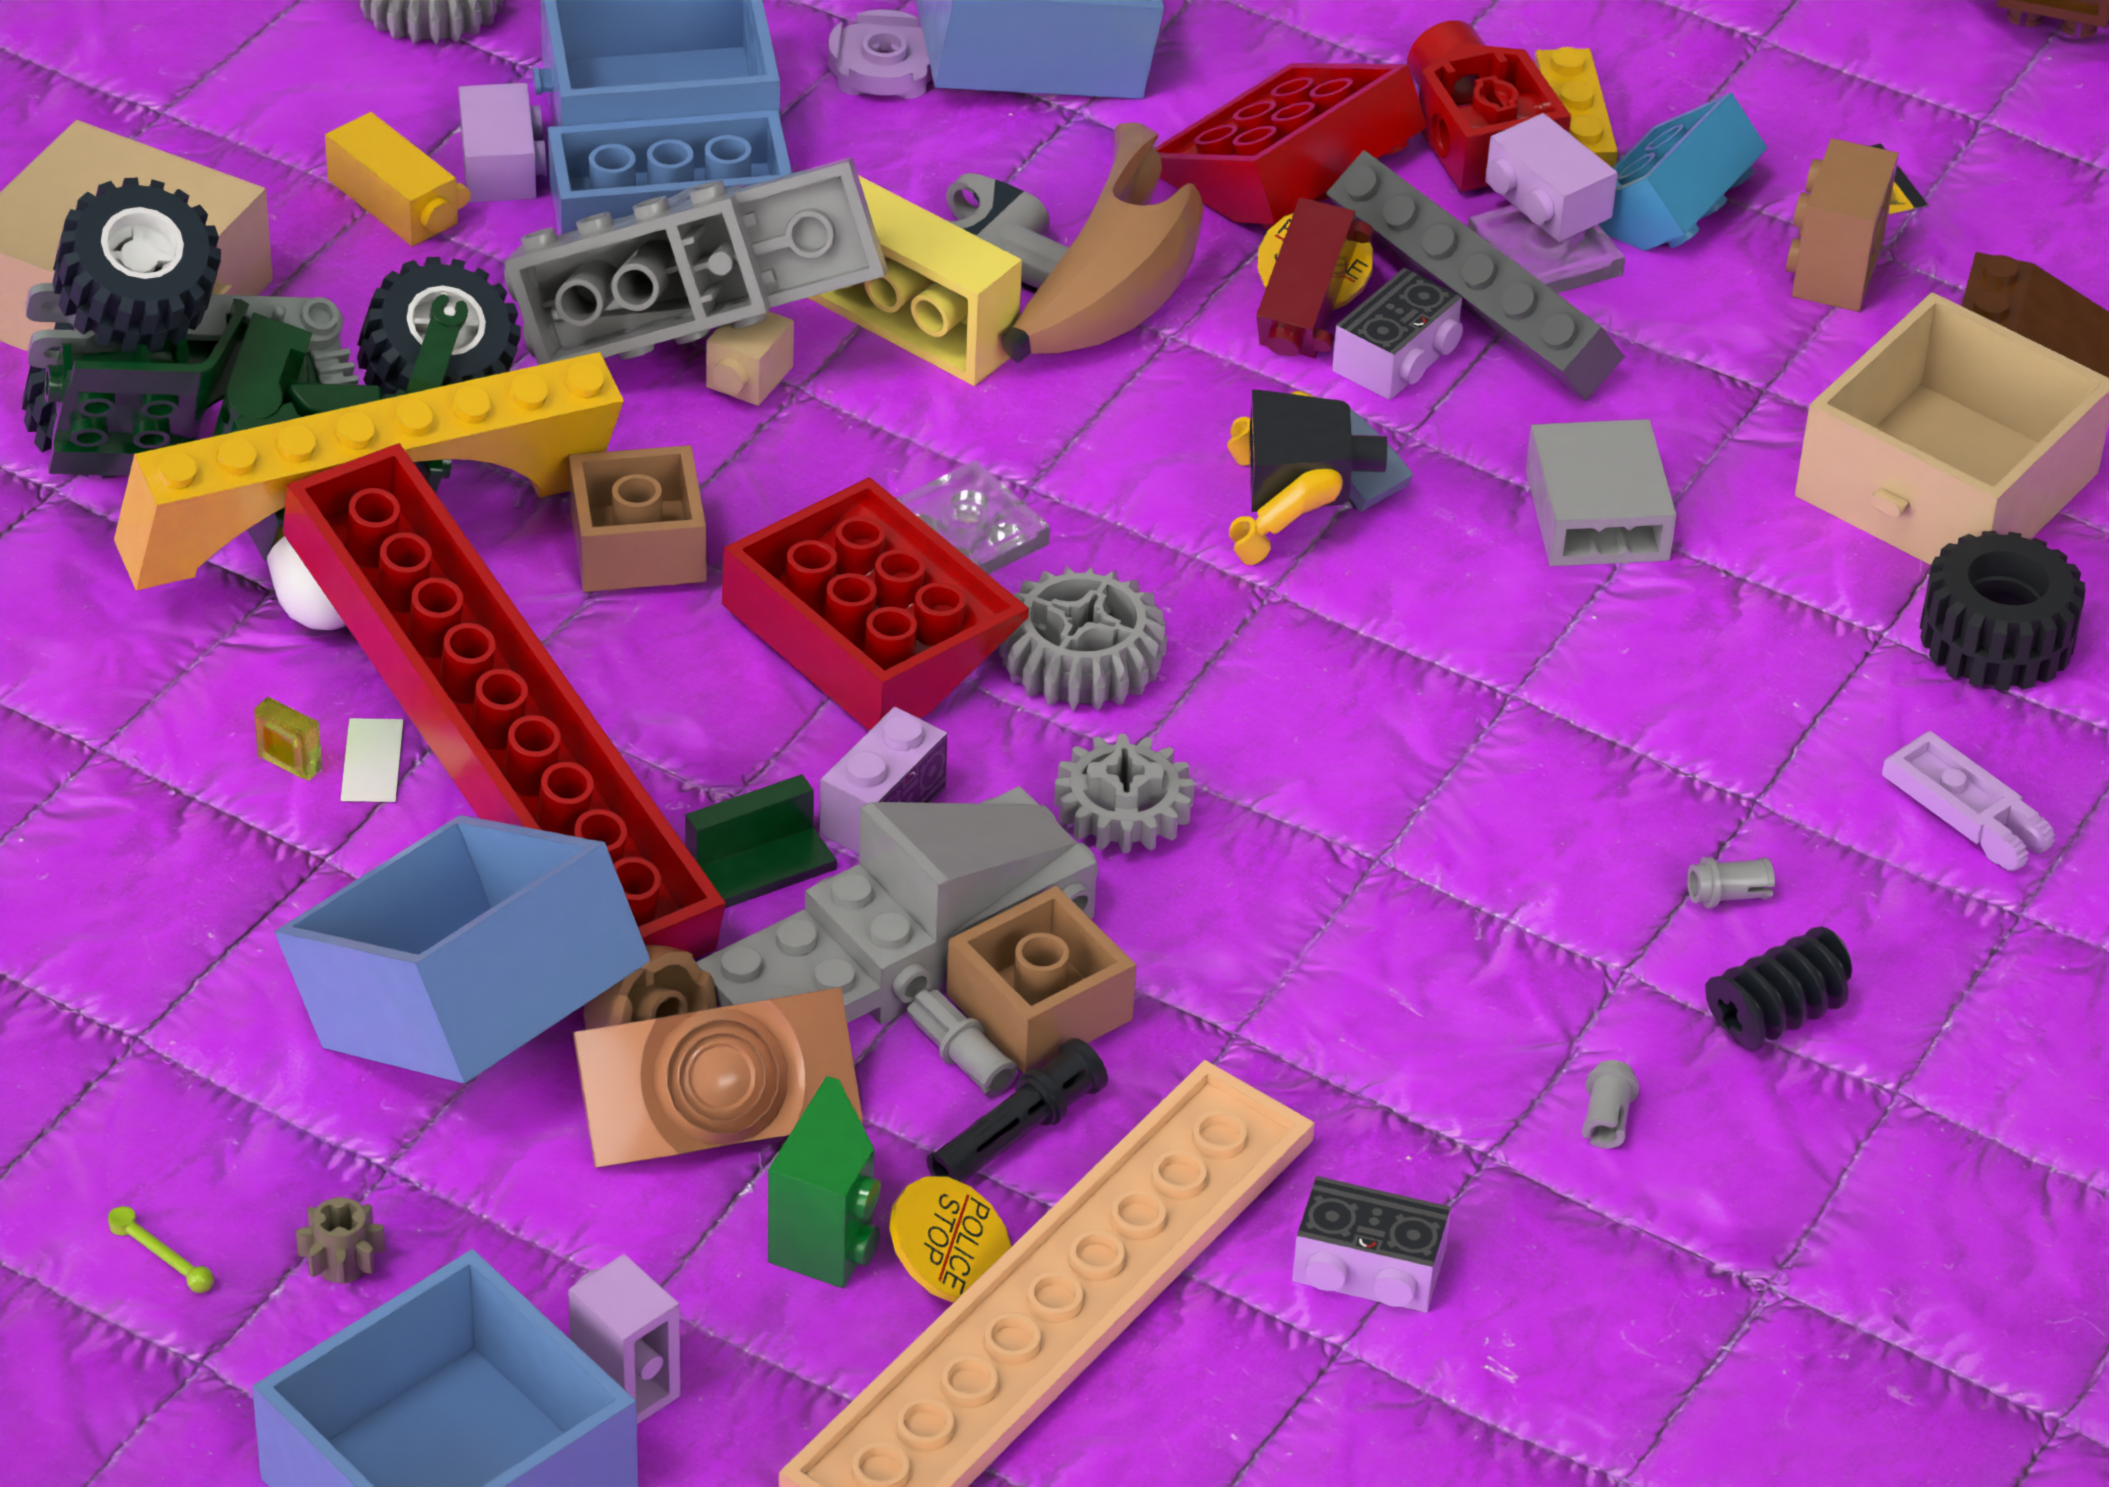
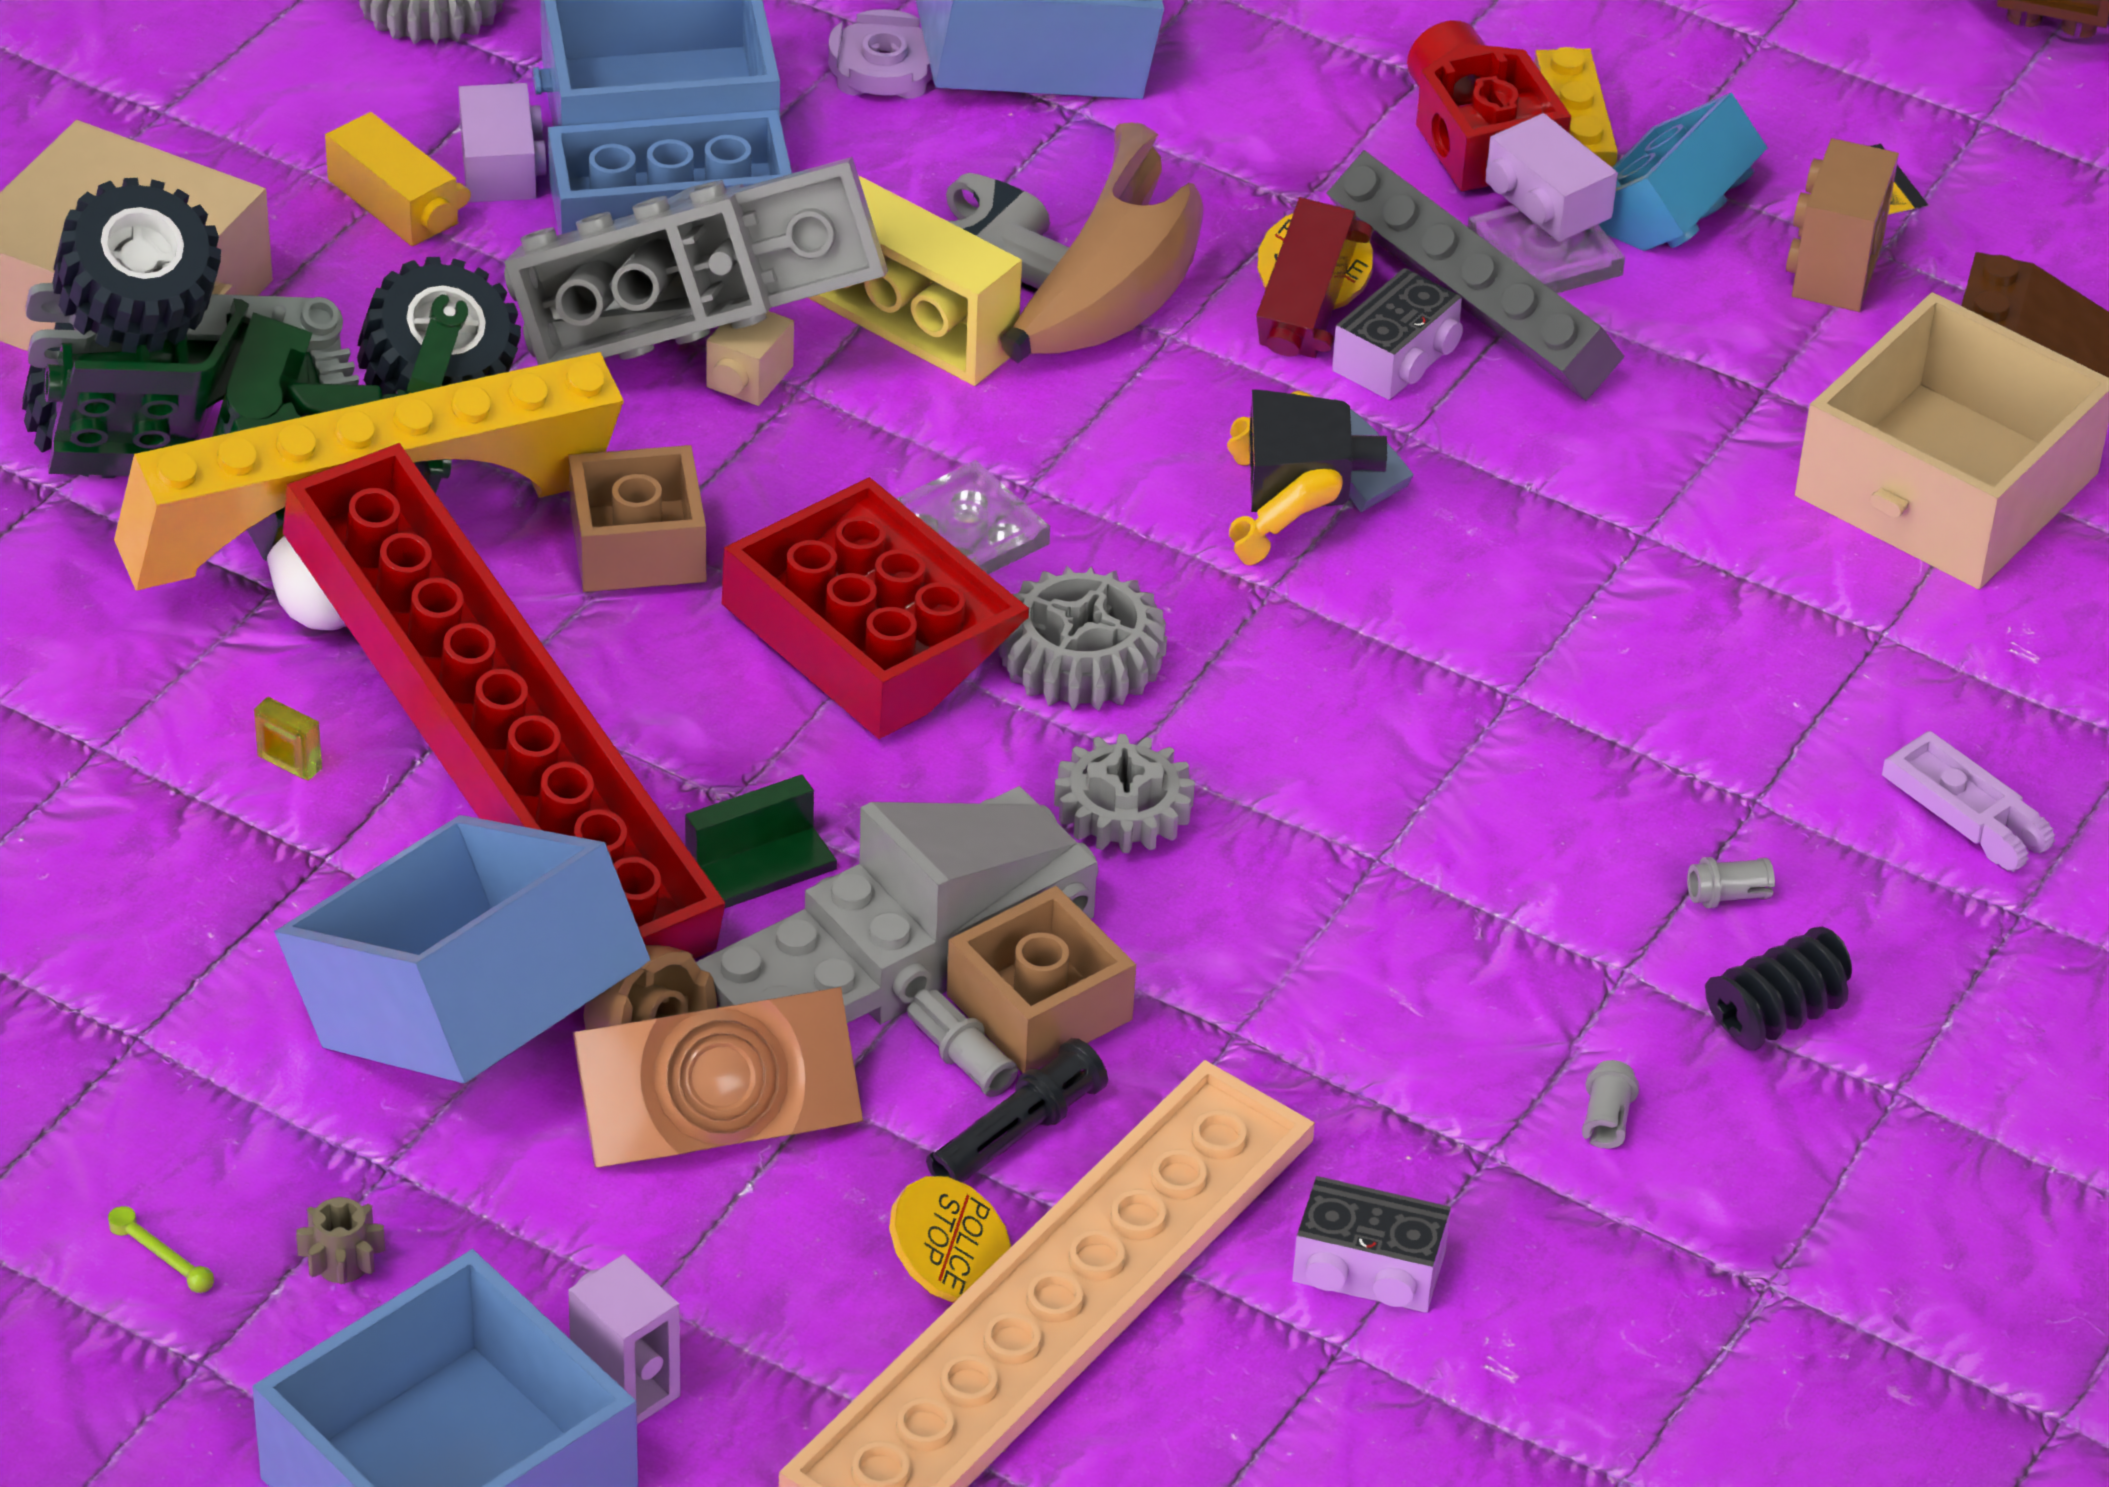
white sticker [341,718,403,802] -> none
green slope [768,1075,881,1289] -> none
lavender brick [820,707,948,855] -> none
red slope [1155,63,1427,229] -> none
light grey brick [1525,419,1676,566] -> none
black tyre [1919,531,2086,690] -> none

